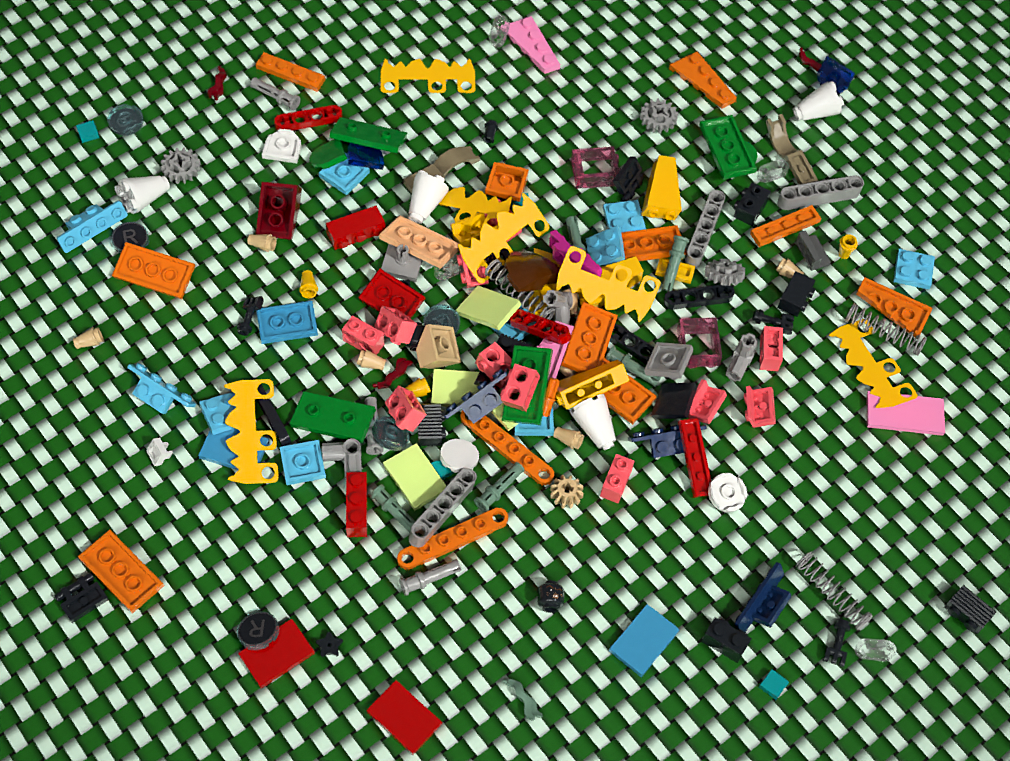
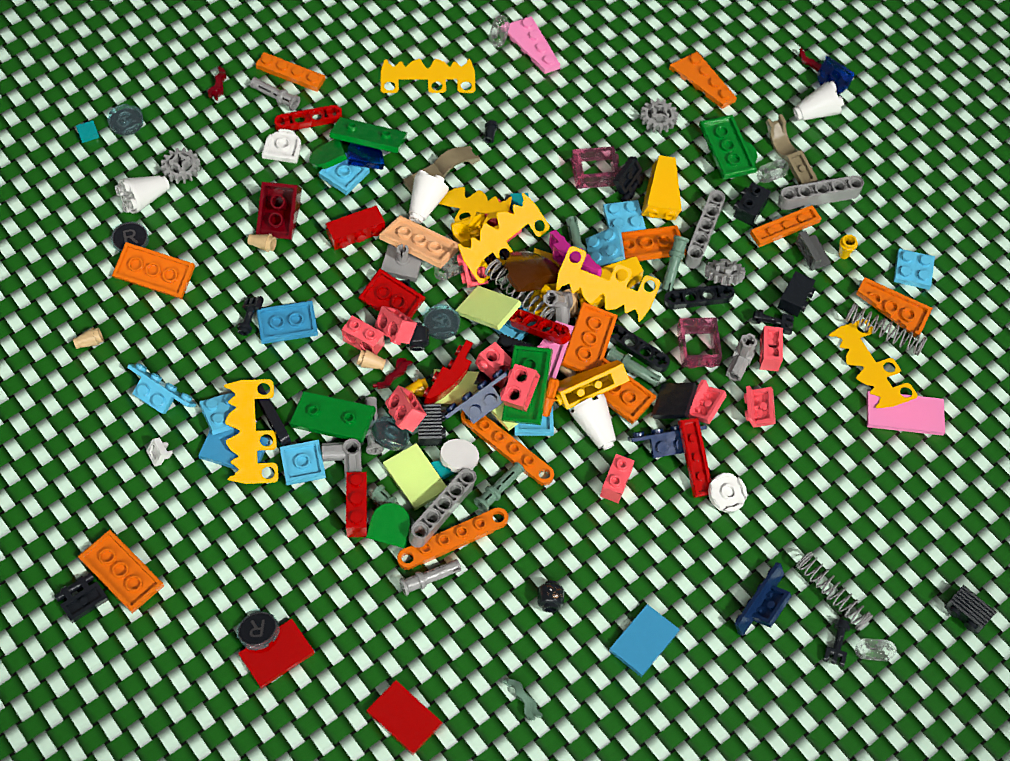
medium azure bracket [56,200,128,253] -> none
yellow cone [299,270,318,298] -> none
black plate [316,631,343,657] -> none
tan slope [416,324,461,369] -> none
orange plate [485,162,529,202] -> none
tan gear [550,475,584,509] -> none
tan cone [553,427,584,449] -> none
light grey tile [644,342,693,380] -> none
yellow tile [655,258,695,284] -> none
black brick [701,617,752,663] -> none
teal tile [759,669,789,700] -> none
tan cone [776,258,804,278] -> none
none -> green tile [366,503,412,548]
none -> red slope [423,340,473,404]

